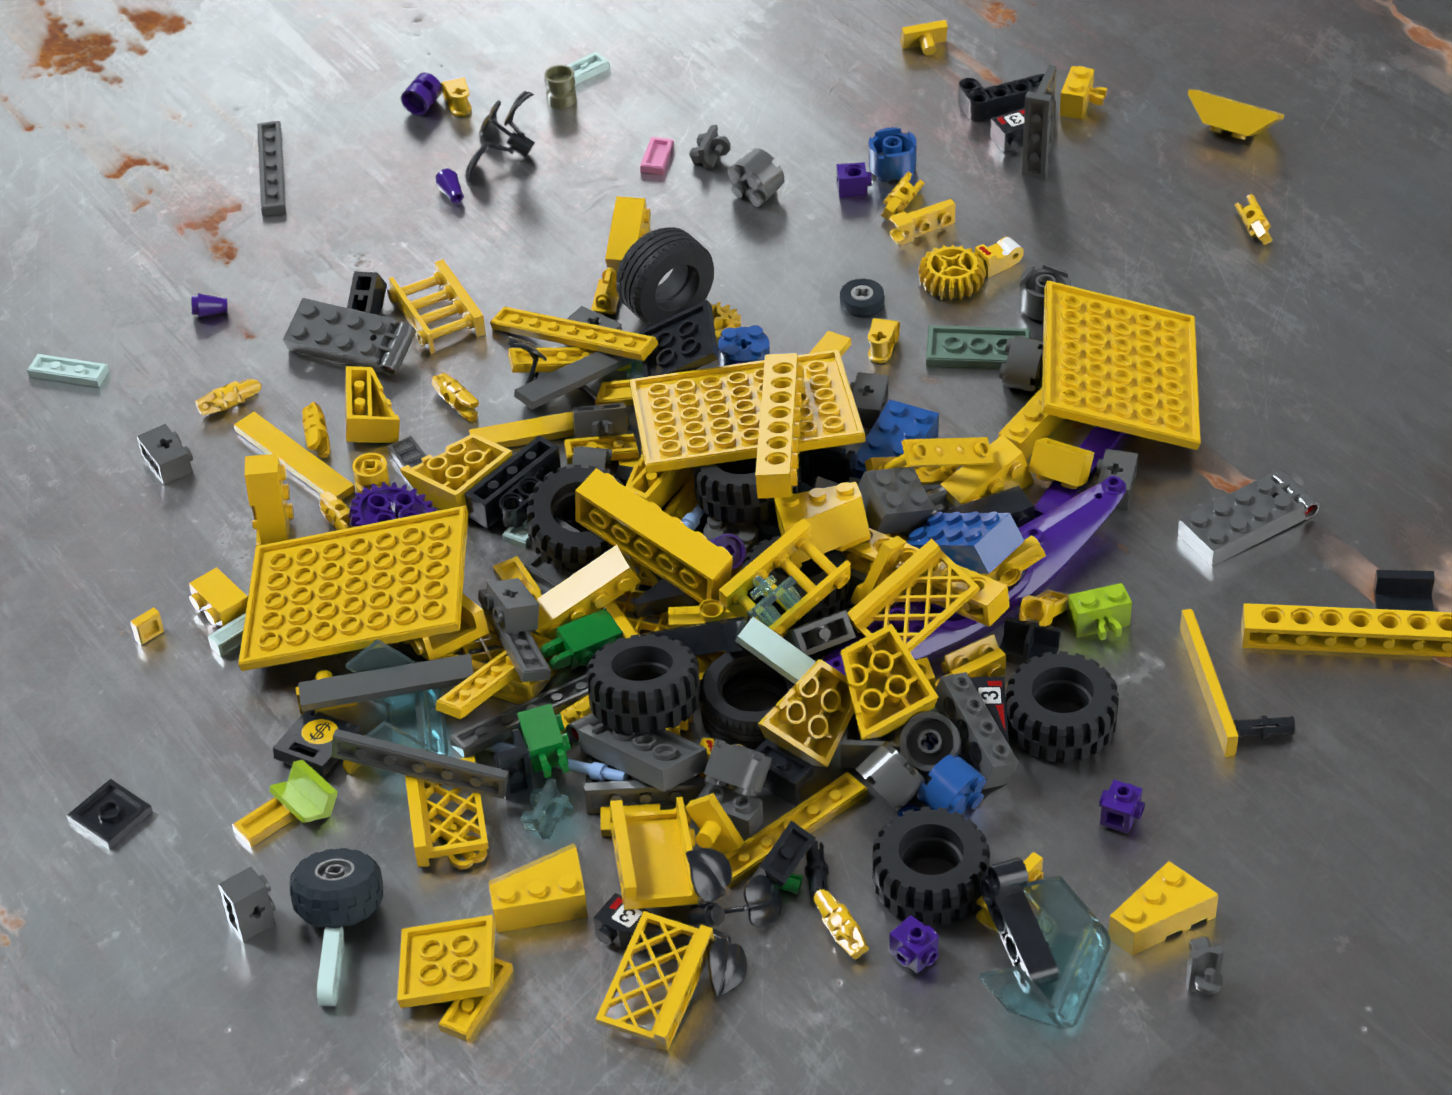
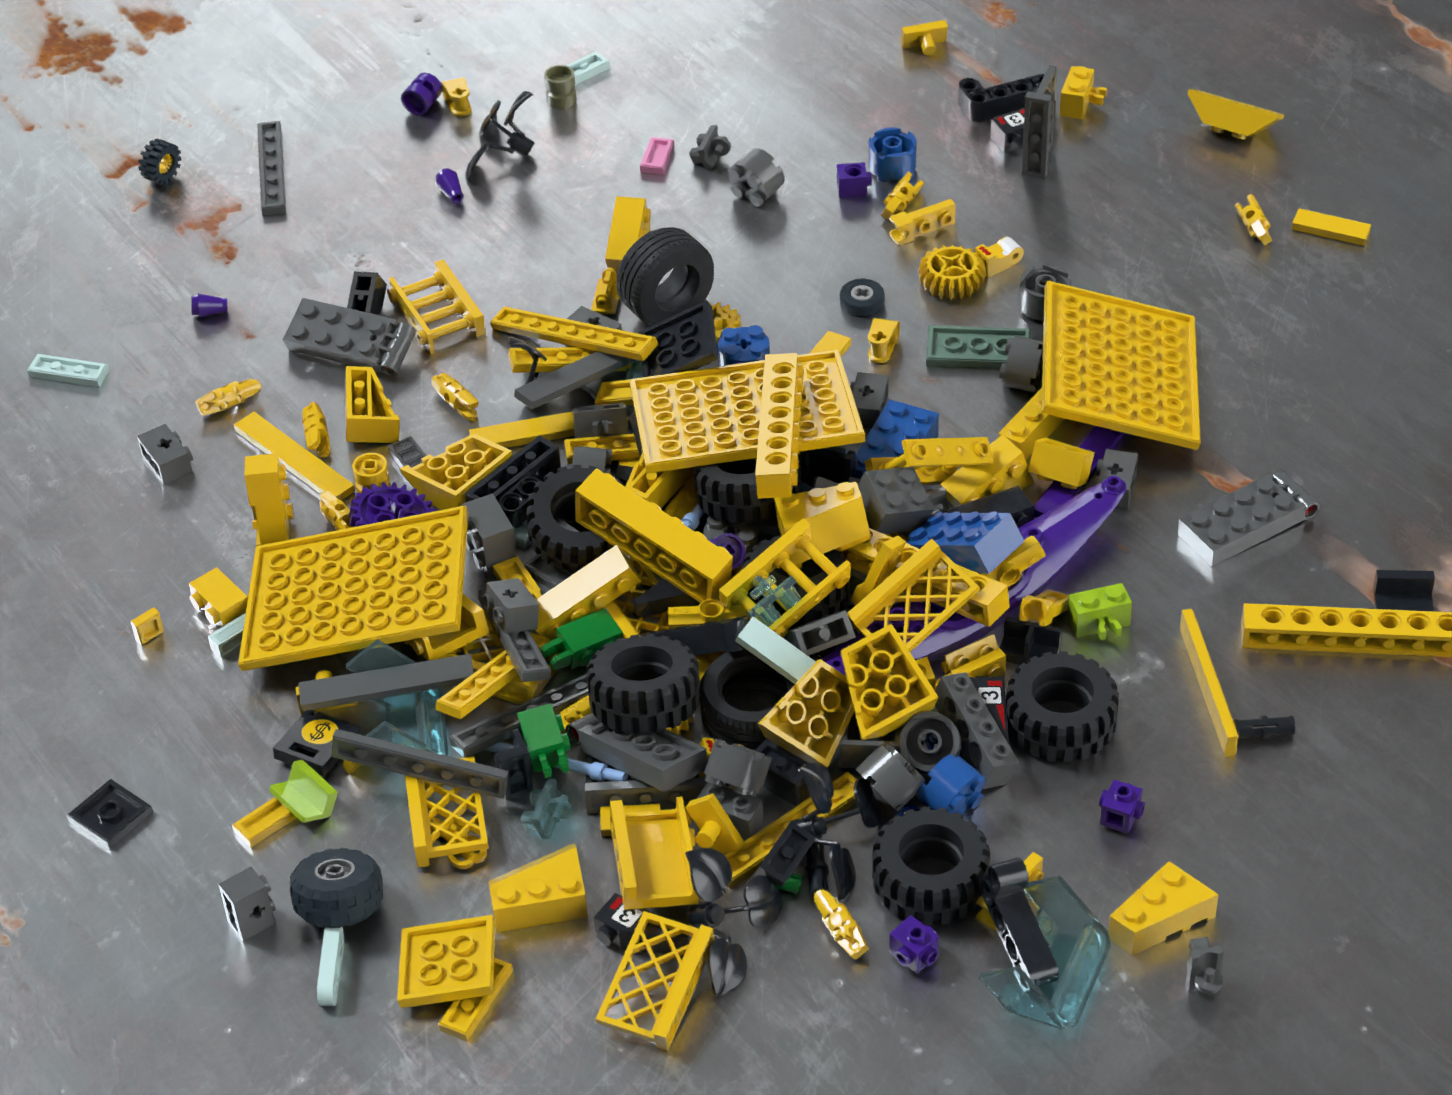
none -> black bush [138,138,182,185]
none -> dark grey brick [462,494,517,577]
none -> black plant [793,763,880,901]
none -> yellow tile [1291,208,1371,246]

